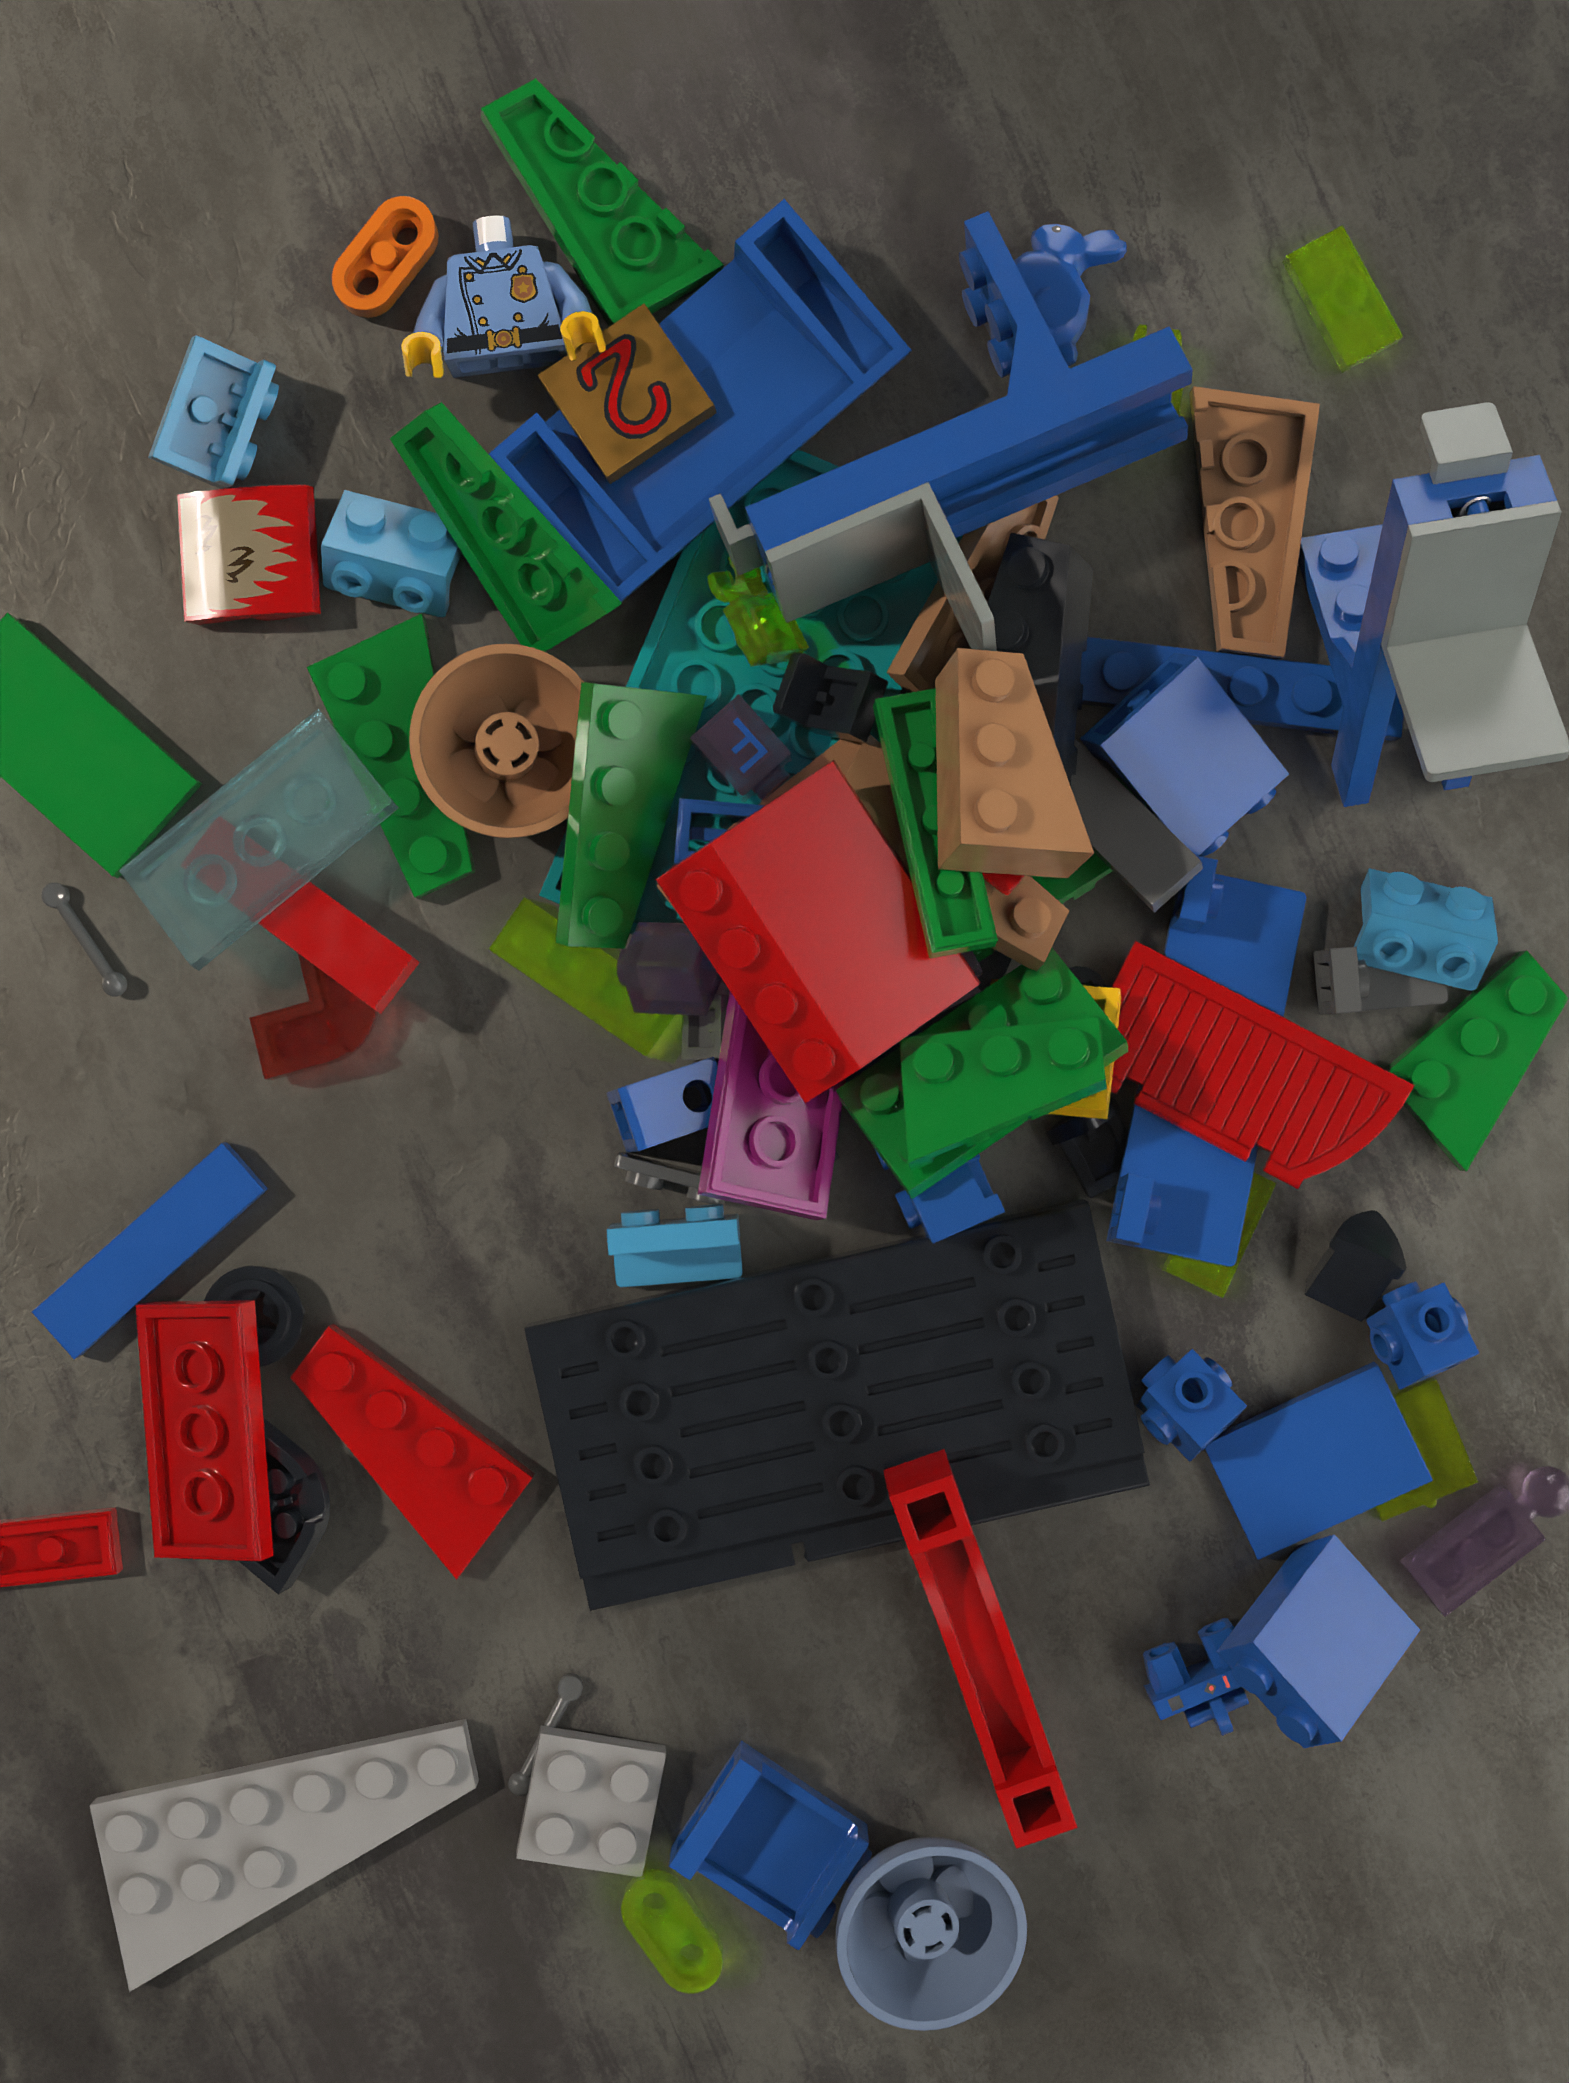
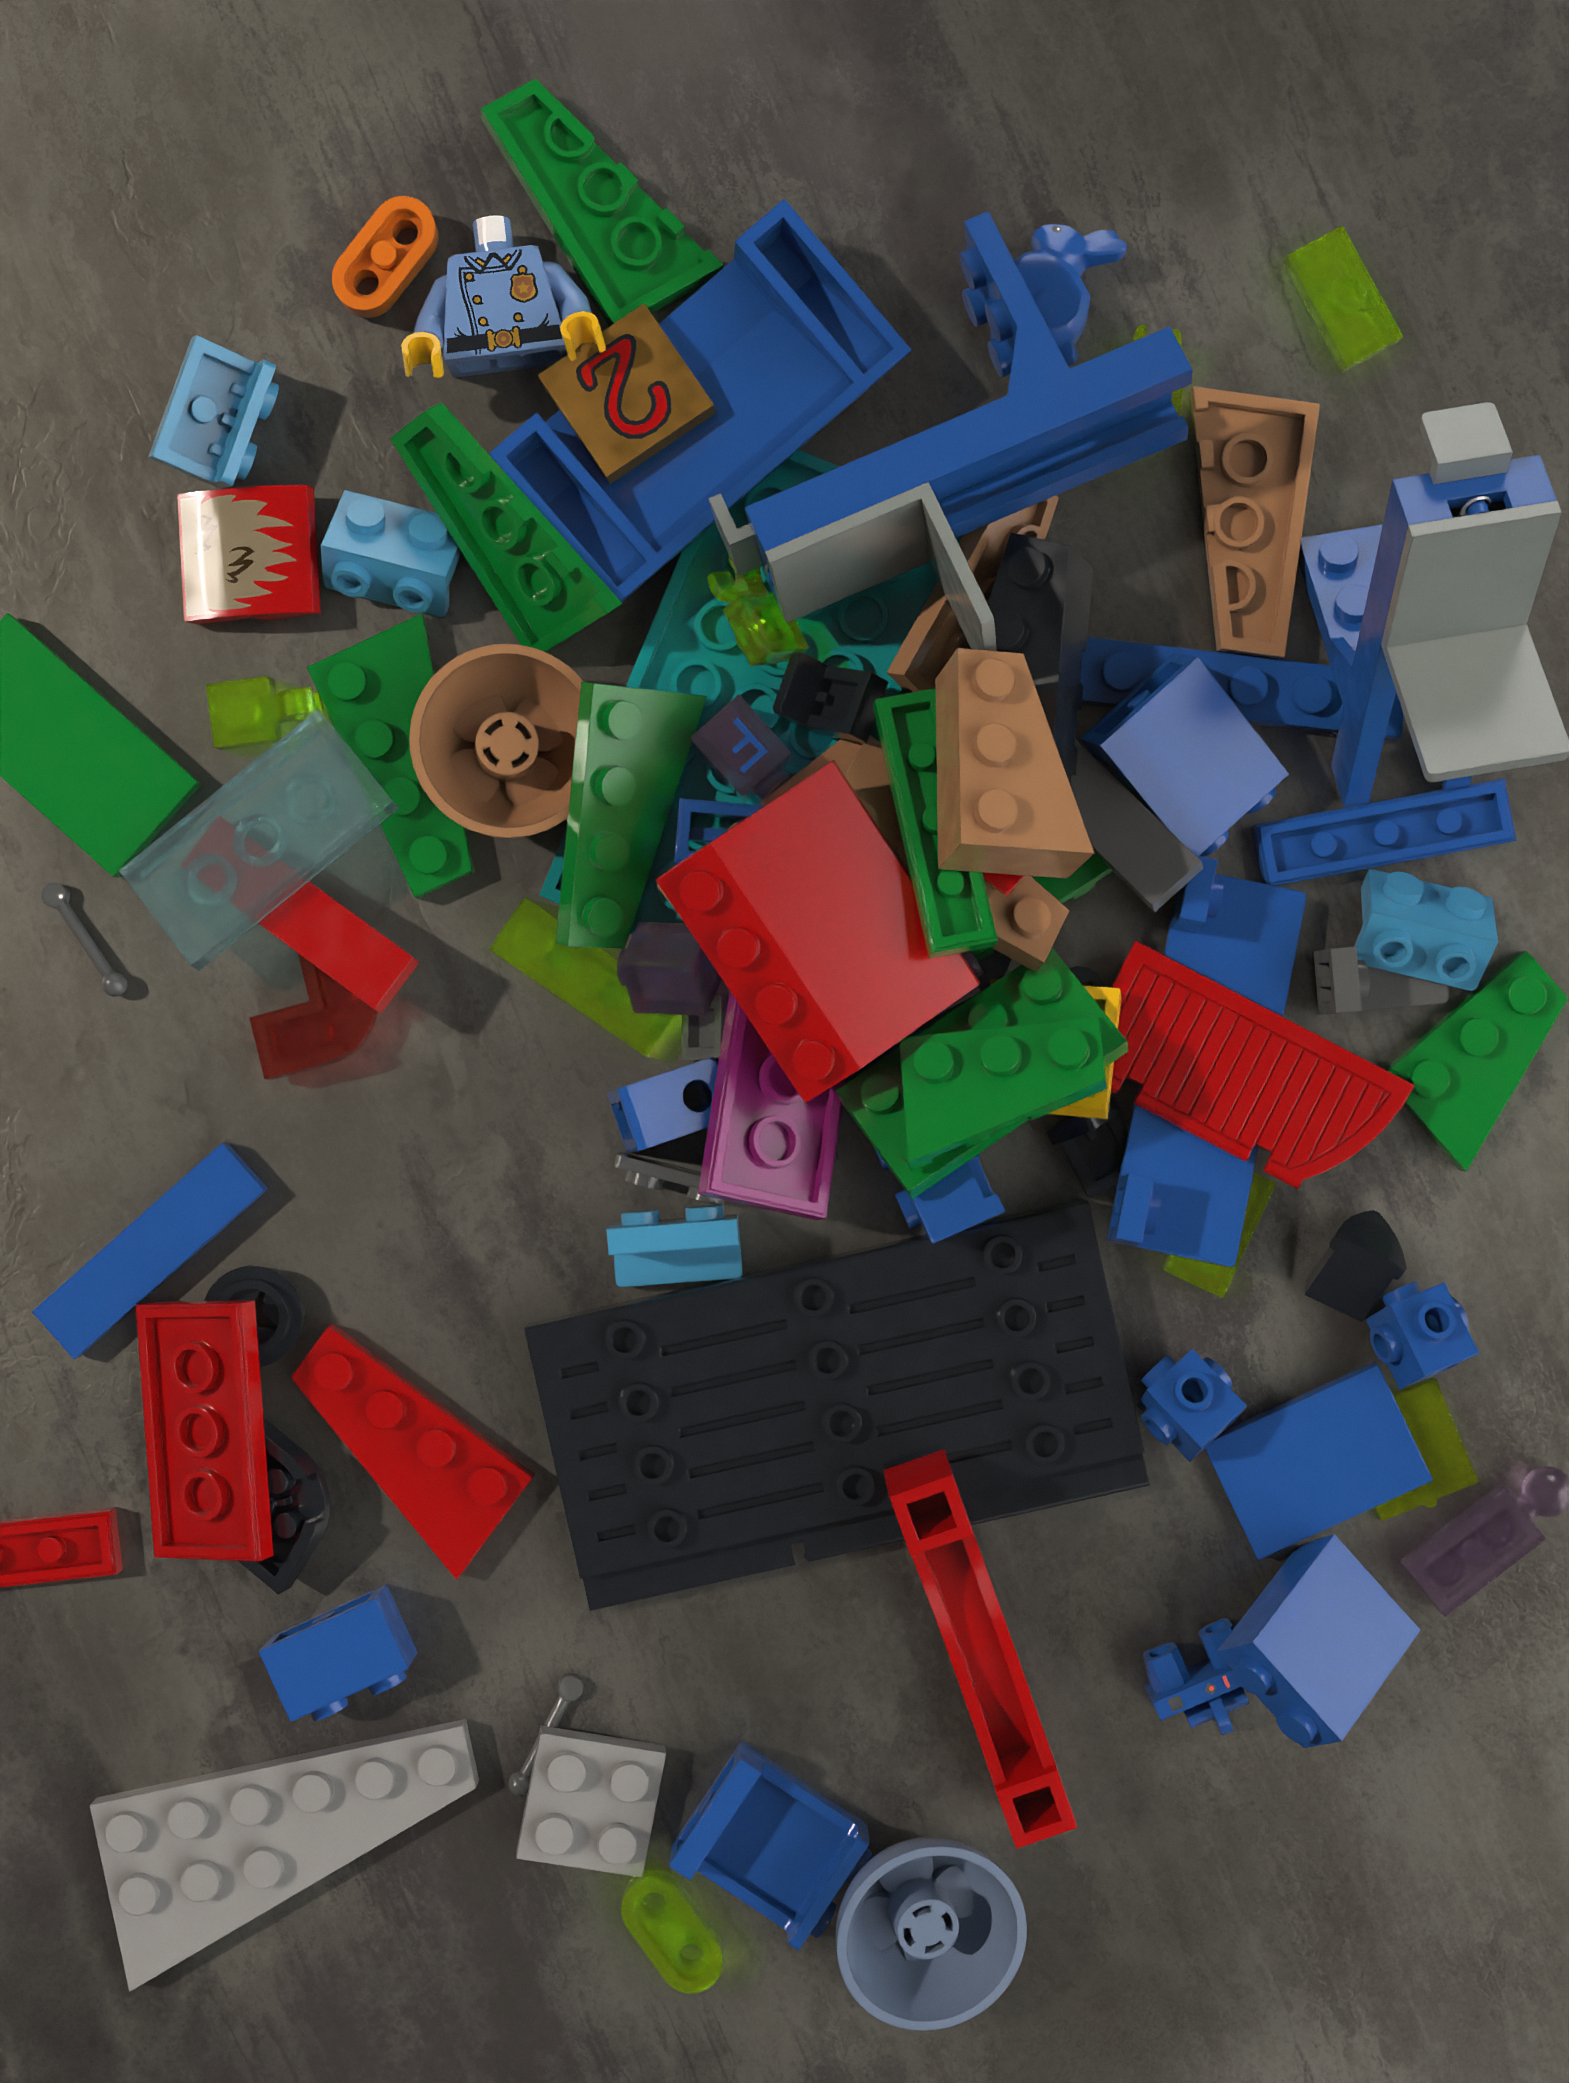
none -> clear neon green plate [206,676,324,750]
none -> blue brick [258,1584,418,1722]
none -> blue tile [1251,778,1517,886]

